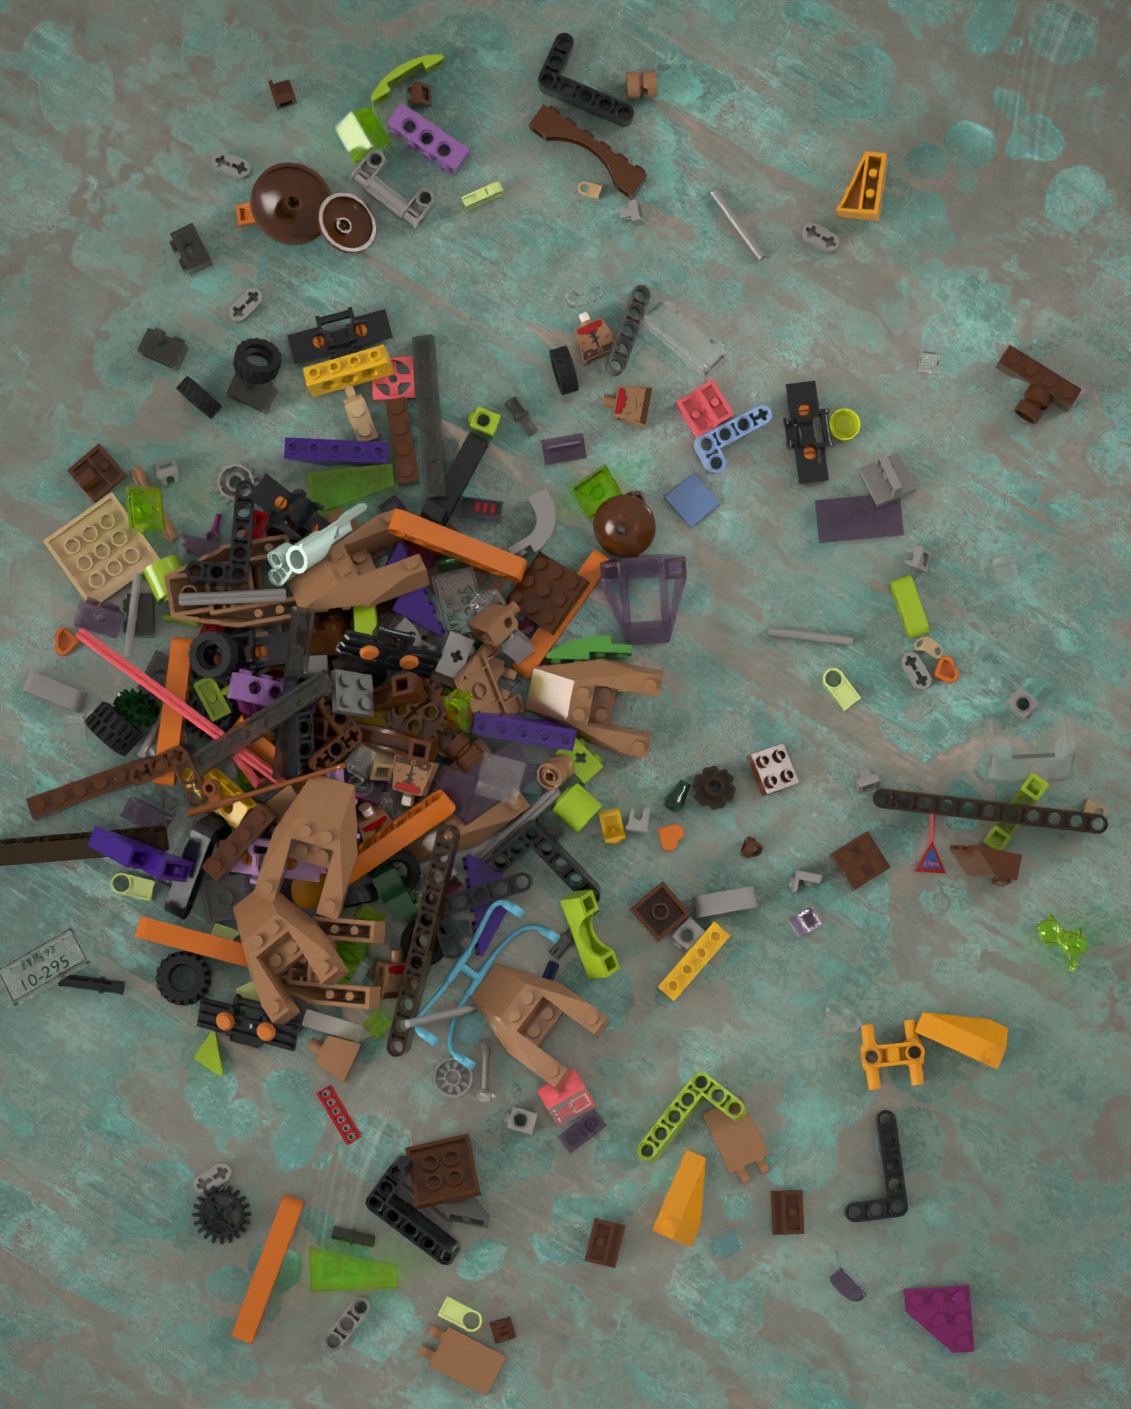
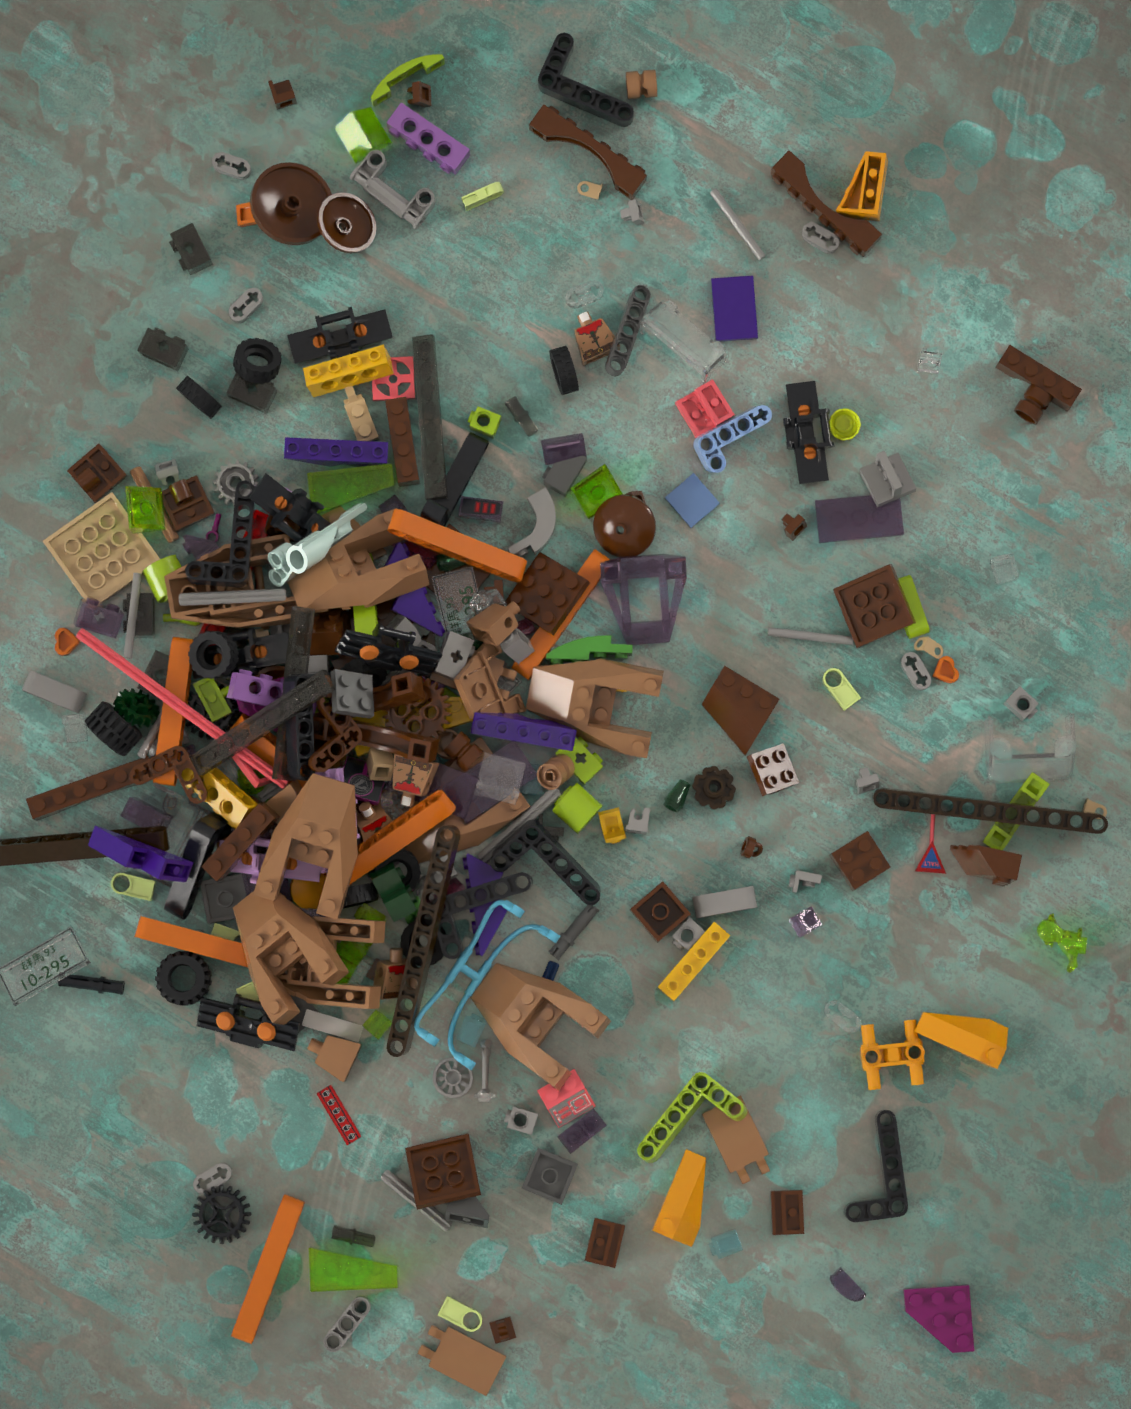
dark orange piece [186,763,347,818] -> none
lime slope [193,1032,225,1075] -> none
clear panel [345,742,377,781] -> none
black beam [366,1155,460,1265] -> none
light grey bar [405,1004,478,1028] -> none
clear neon green leg [444,688,474,733] -> none
lime arch [560,890,620,979] -> none
medium nougat torso [602,386,653,430] -> none
orange tile [658,825,684,851] -> none
light grey tile [905,546,932,573] -> none
none -> reddish brown plate [158,475,215,532]
none -> dark grey plate [522,1148,578,1205]
none -> dark grey slope [542,455,587,497]
none -> reddish brown wedge [702,666,780,756]
none -> dark purple tile [711,276,758,342]
none -> reddish brown arch [771,150,882,257]
none -> reddish brown tile [781,513,807,541]
none -> reddish brown plate [833,564,916,648]

